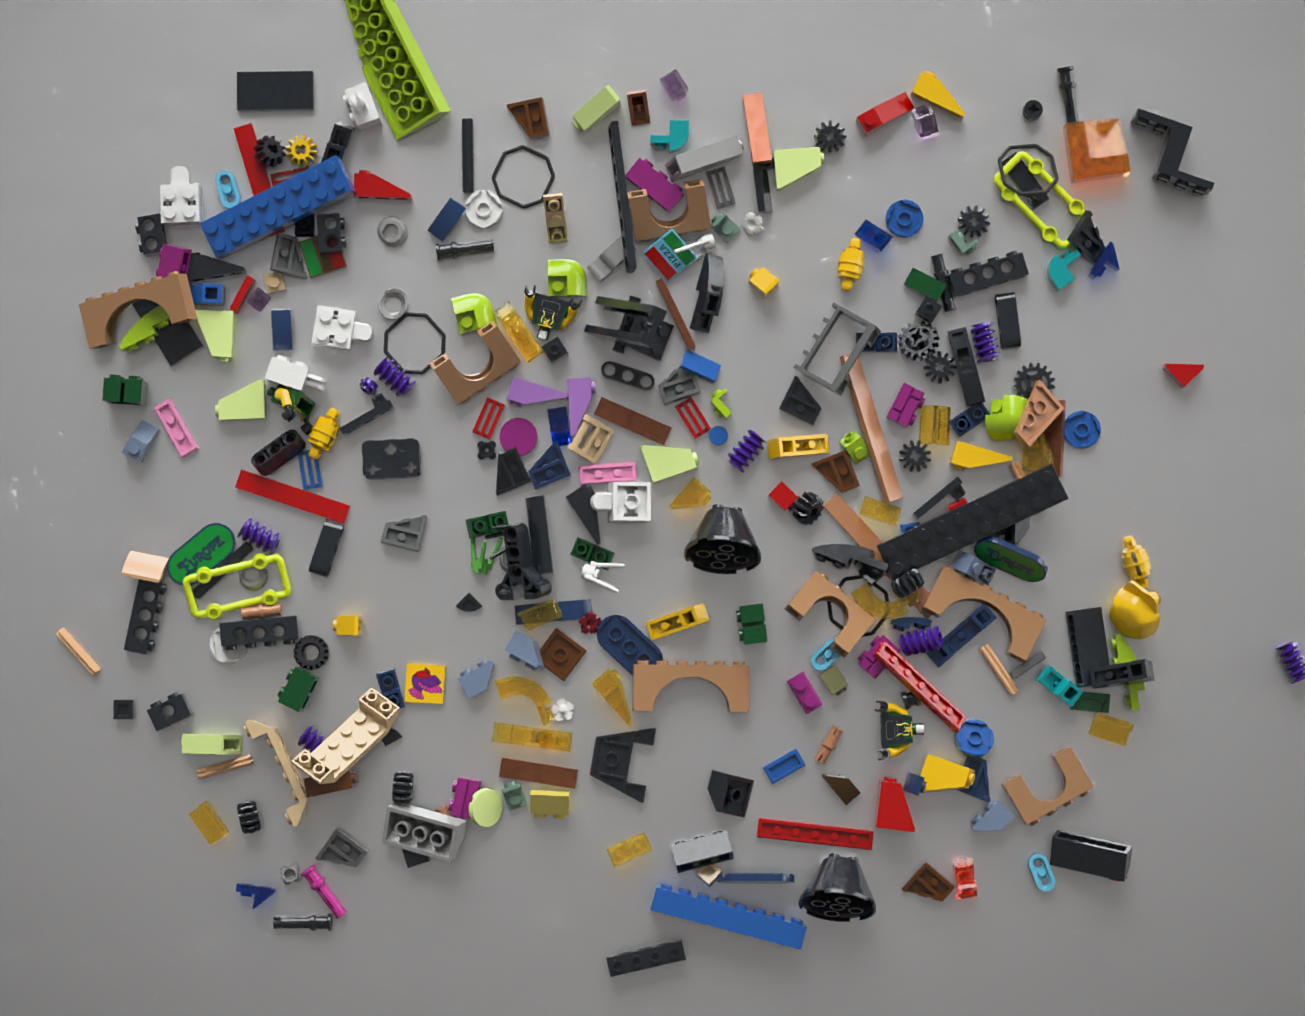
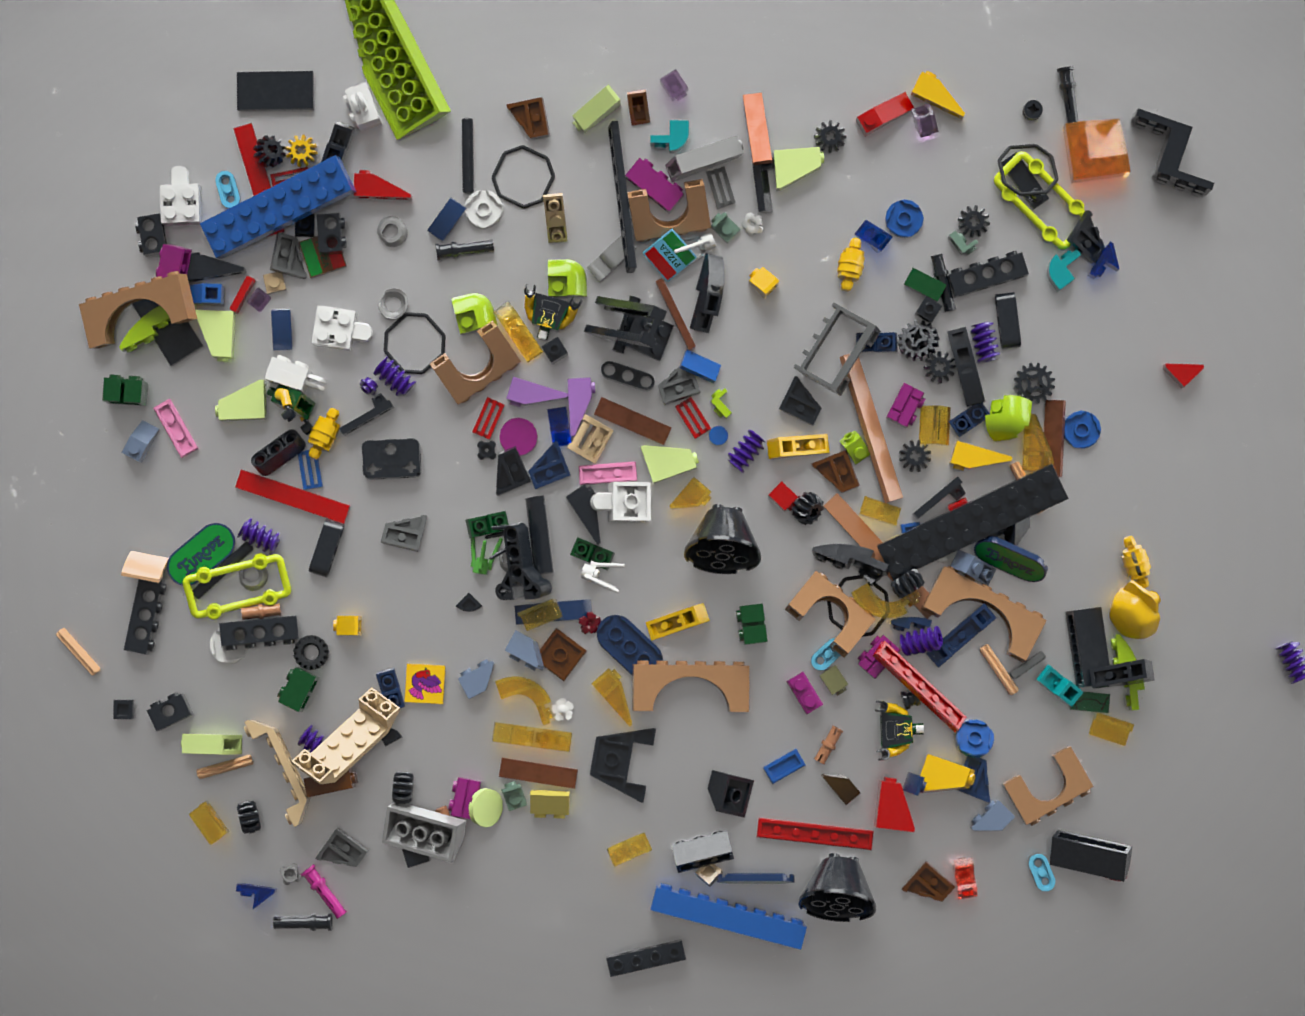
nougat wing [1014,380,1064,448] -> none

